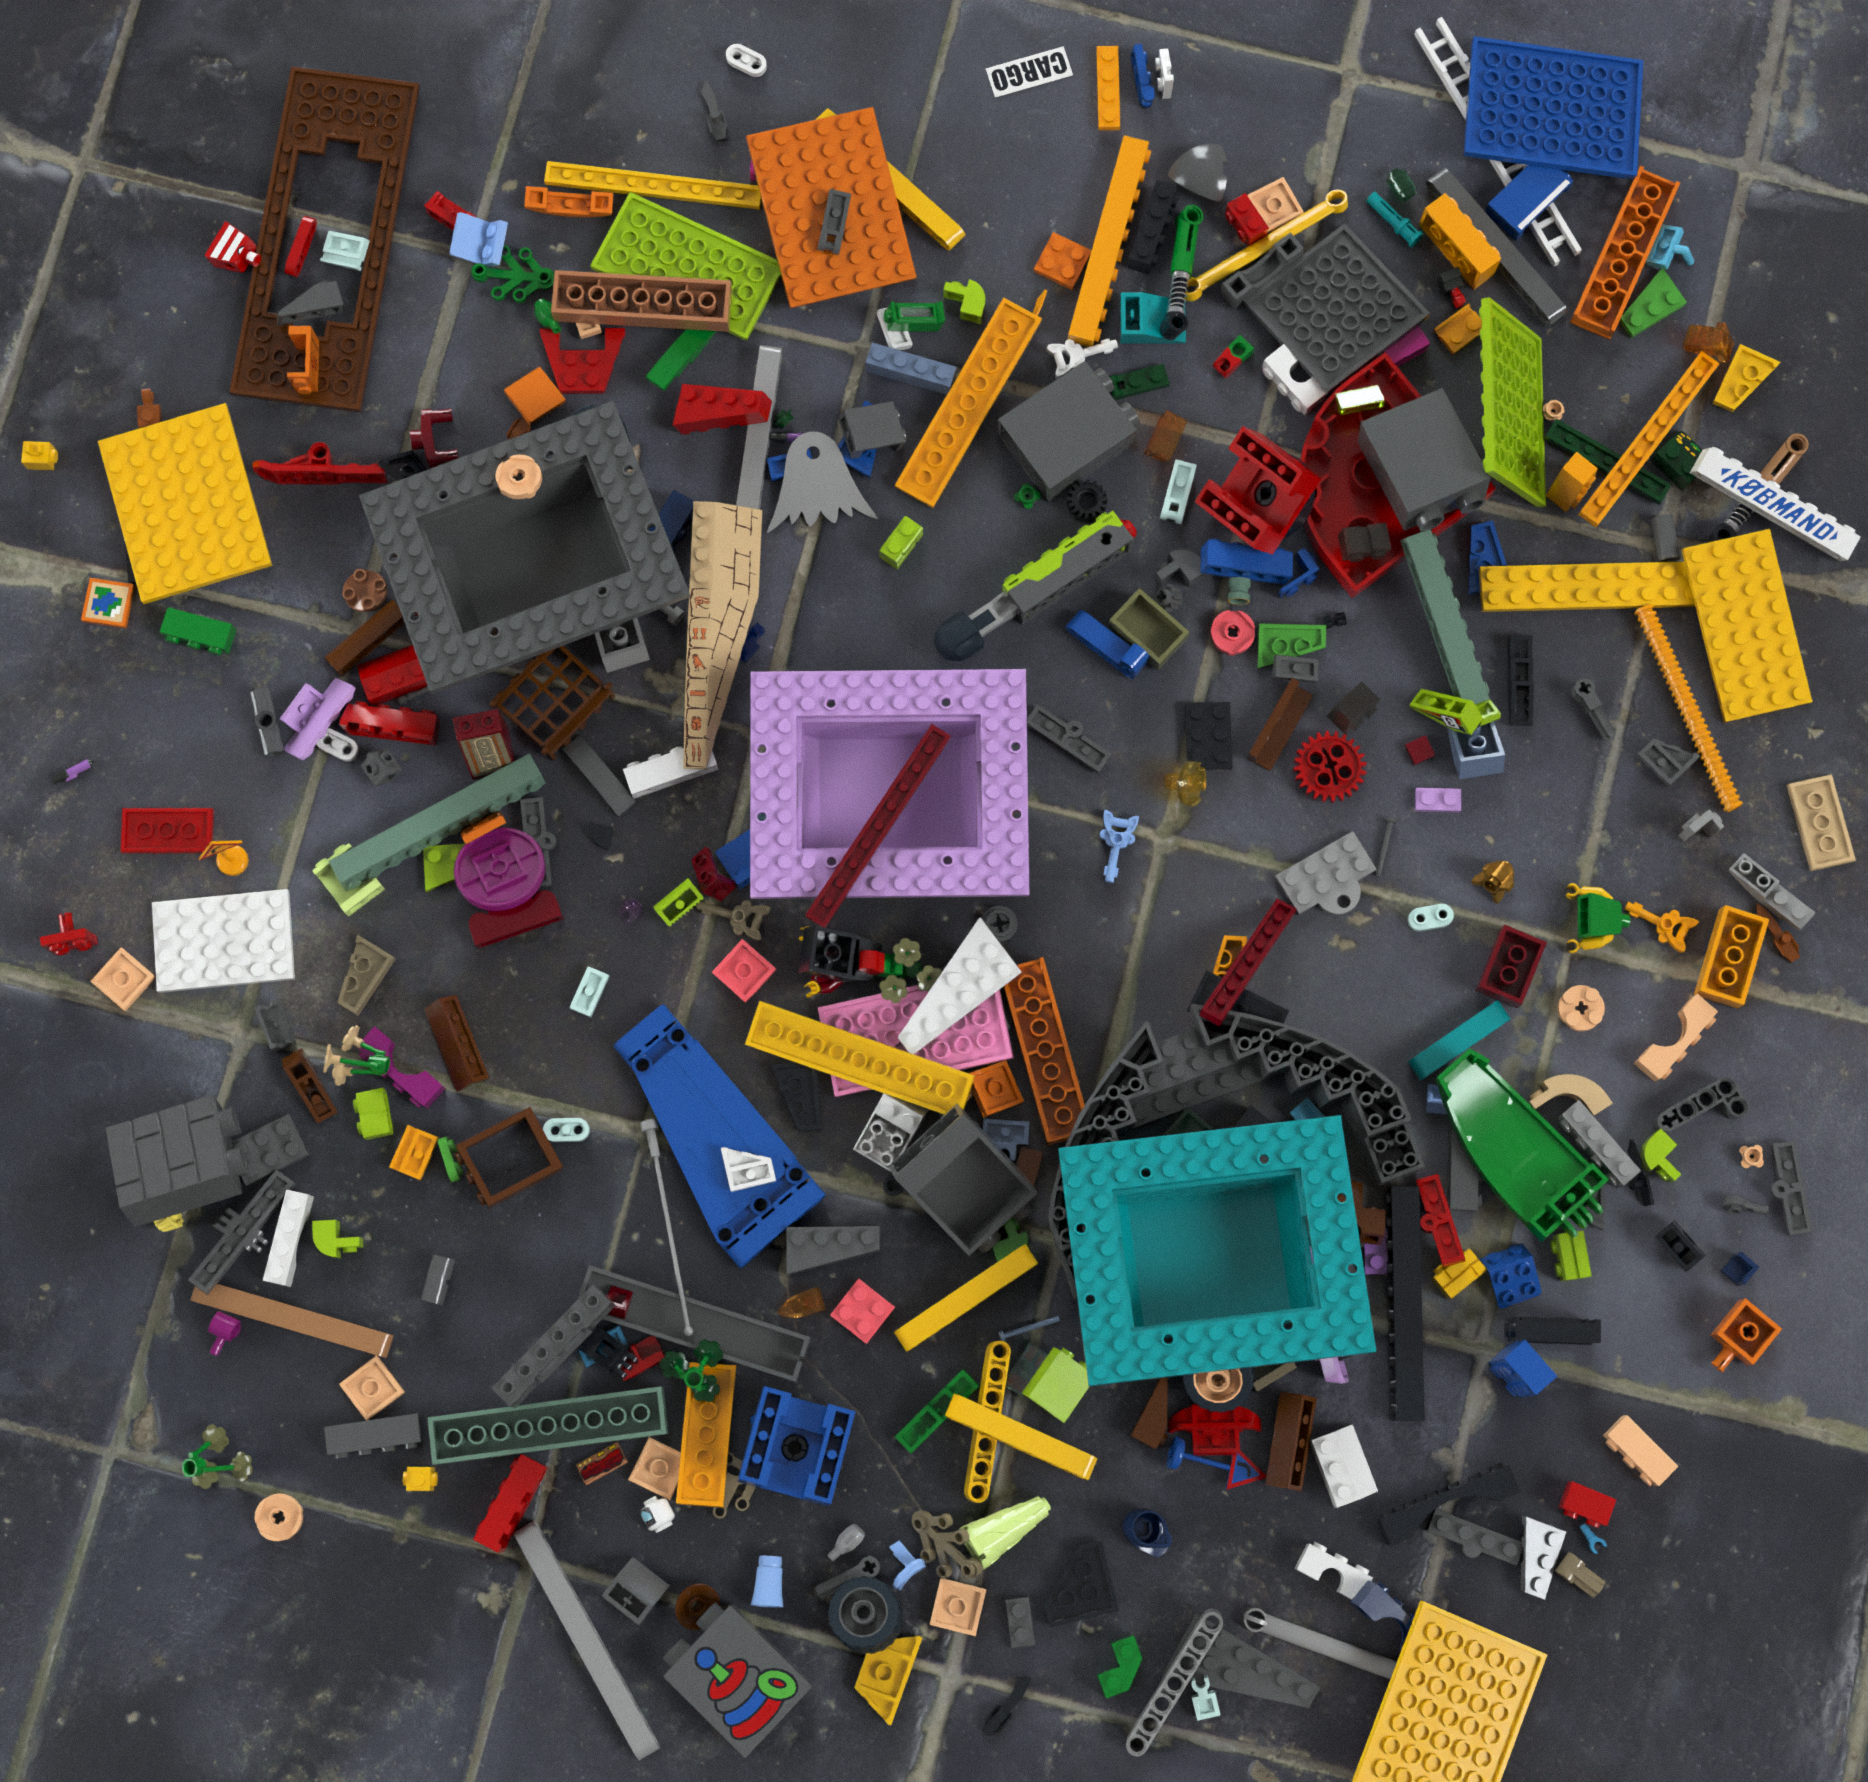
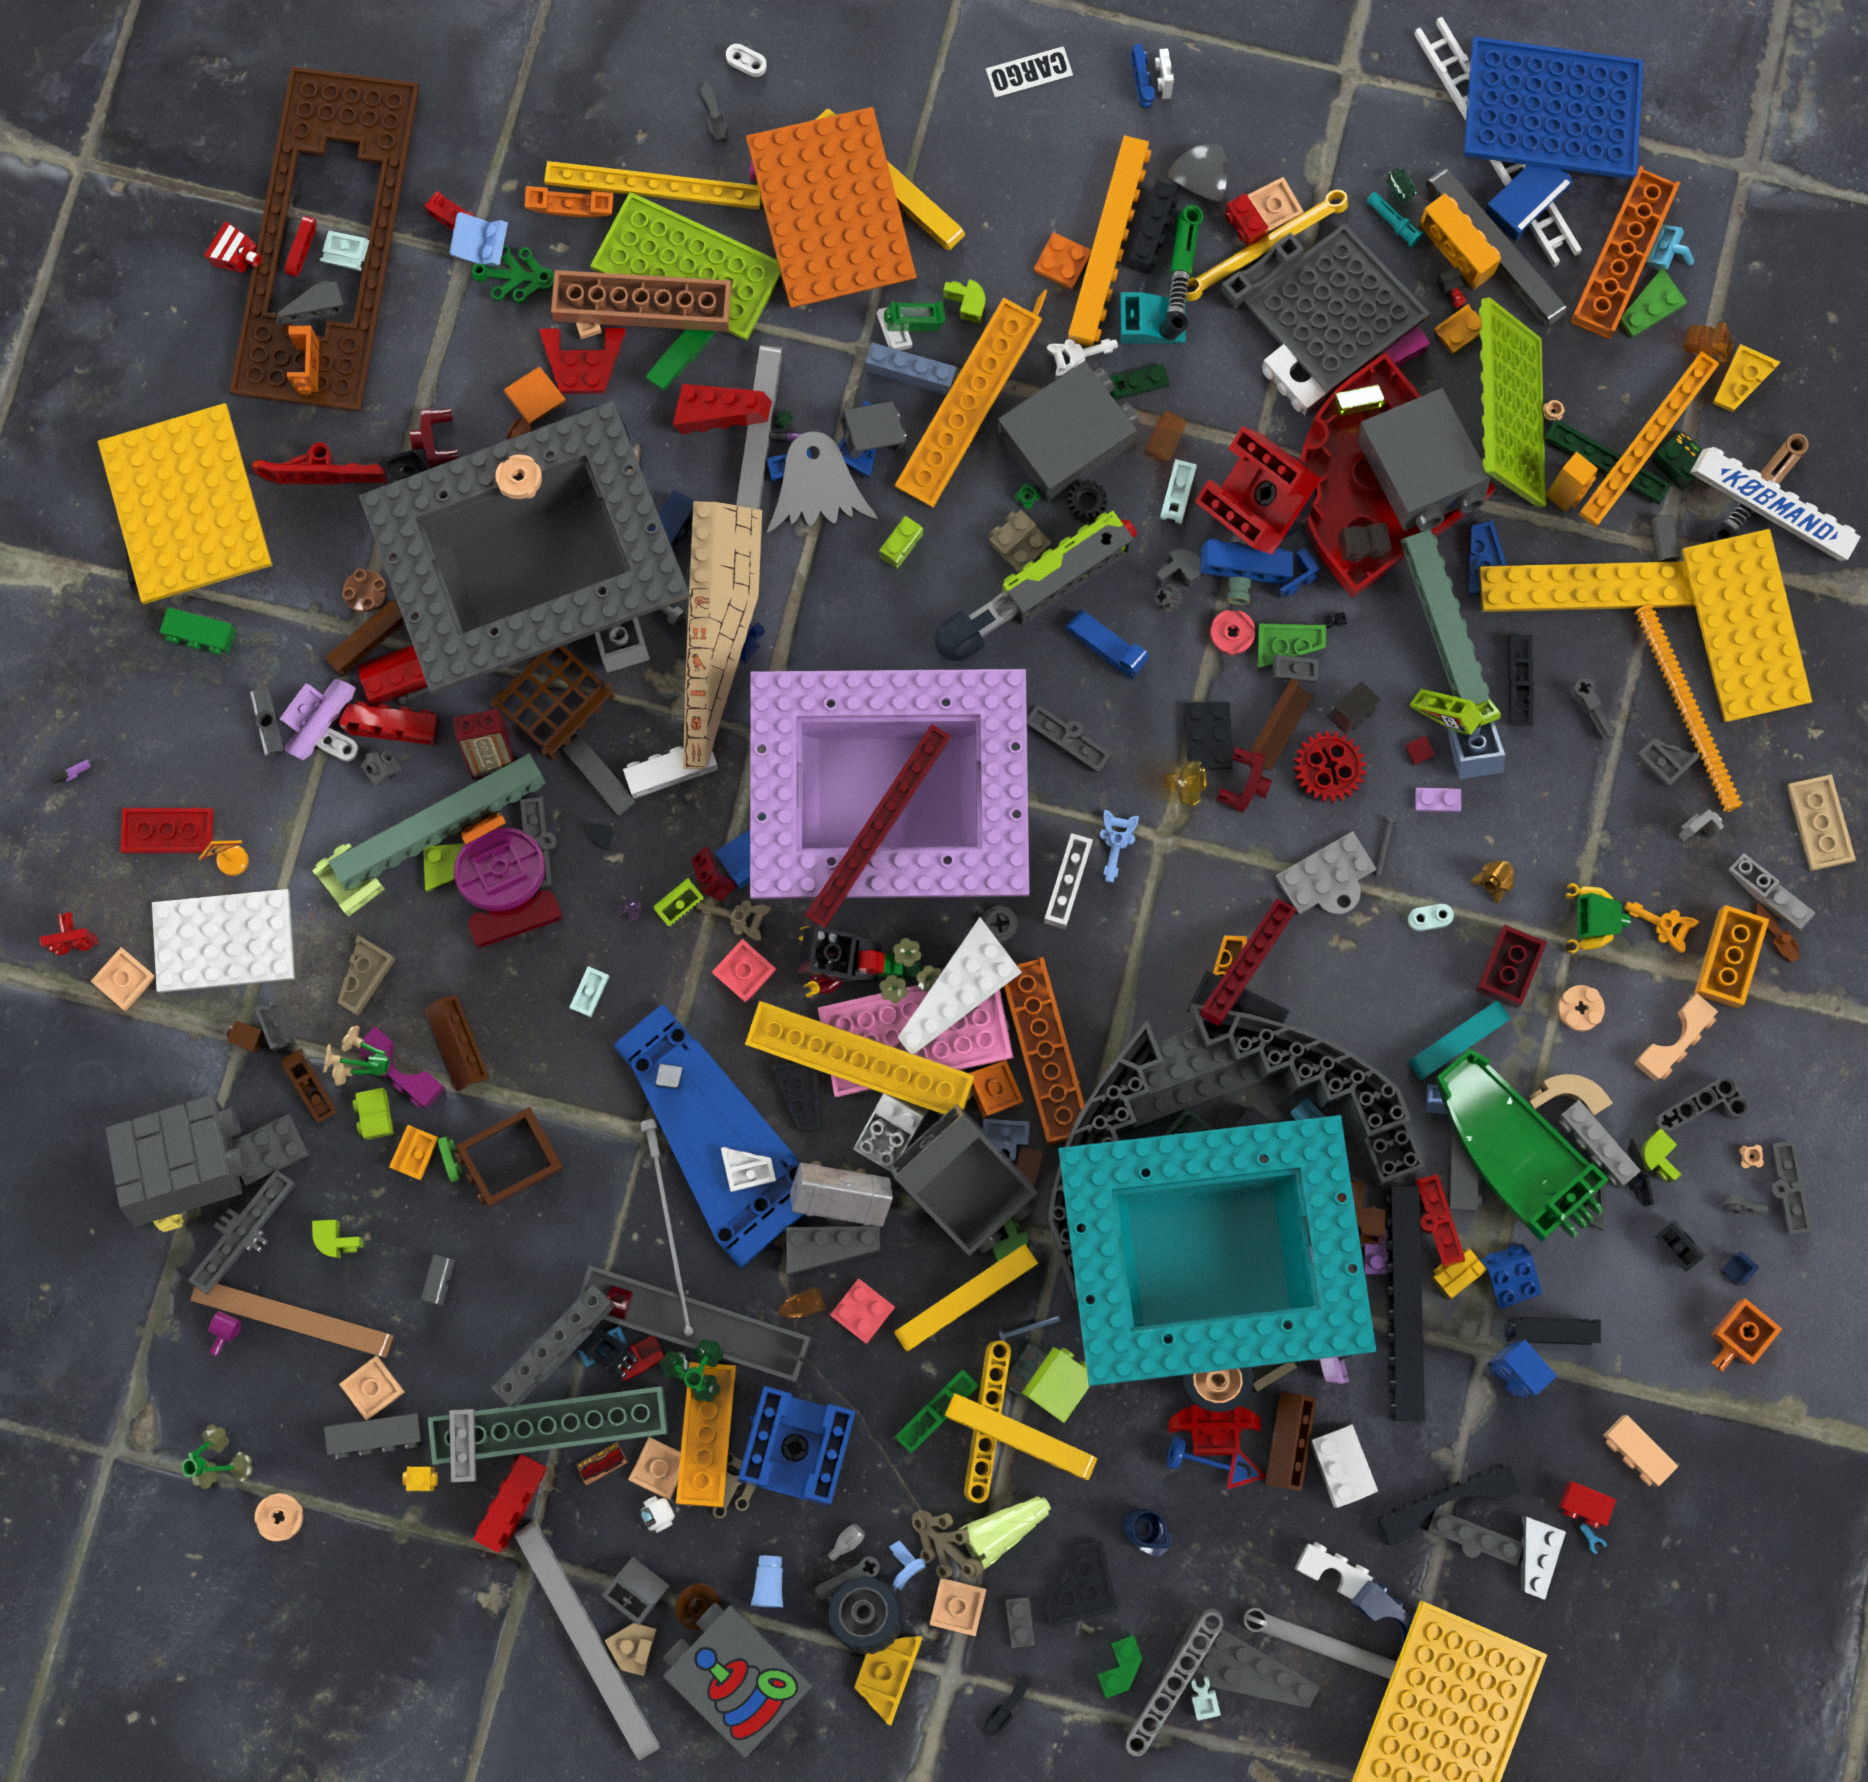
yellow brick [21,441,58,470] -> none
tile [81,578,135,629] -> none
dark orange plate [137,388,162,428] -> none
white arch [263,1190,314,1287] -> none
green plant [534,299,561,334] -> none
light aqua plate [543,1118,590,1142] -> none
dark grey plate [817,189,851,255] -> none
light orange plate [1096,46,1120,130] -> none
olive piece [1108,588,1189,671] -> none
reddish brown slope [1130,1377,1168,1450] -> none
leg [1212,335,1254,379] -> none
lime brick [1550,1231,1592,1282] -> none
dark tan piece [1555,1552,1605,1598] -> none
none -> reddish brown brick [227,1020,265,1054]
none -> light grey plate [449,1409,476,1482]
none -> tan plate [604,1623,657,1676]
none -> slope [655,1064,683,1090]
none -> flat silver piece [790,1161,893,1227]
none -> dark tan plate [989,510,1052,573]
none -> white brick [1044,833,1093,930]
none -> dark red connector [1216,746,1272,813]

